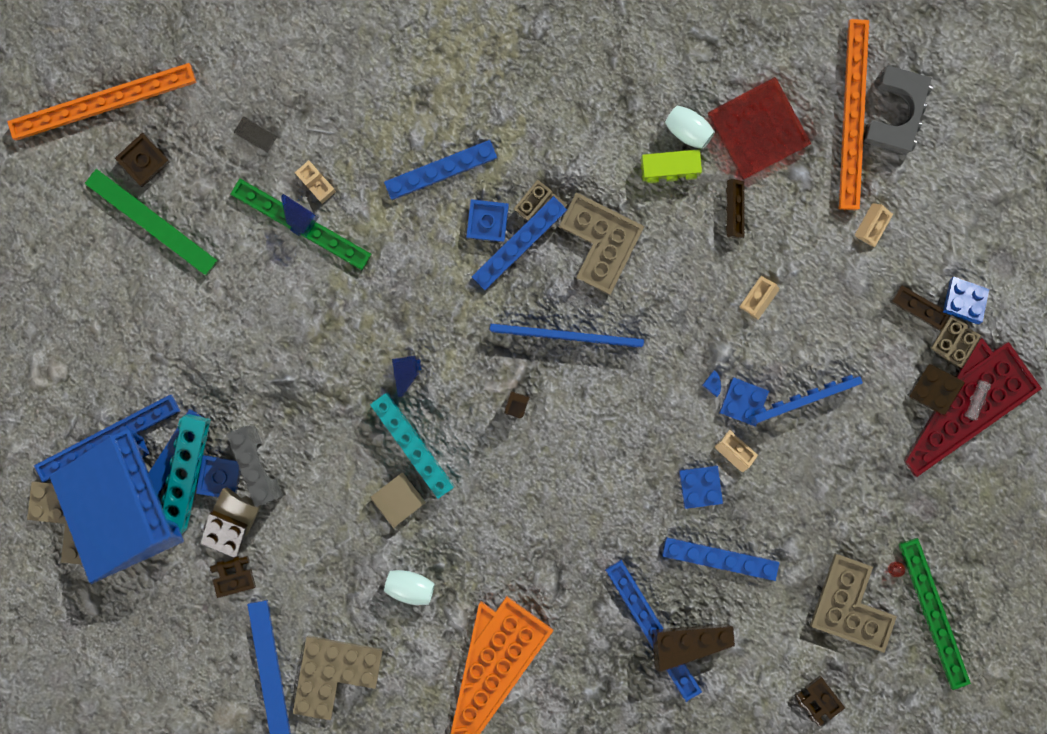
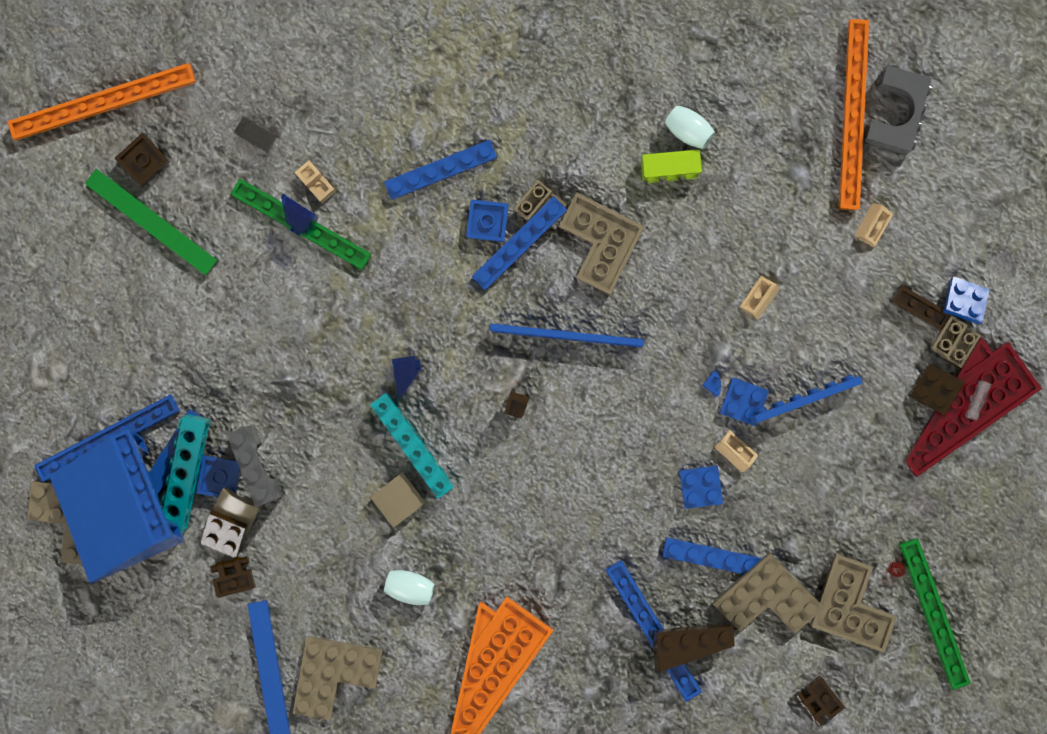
clear red plate [707,77,812,180] -> none
dark brown plate [726,179,744,239] -> none
none -> dark tan plate [713,552,824,633]

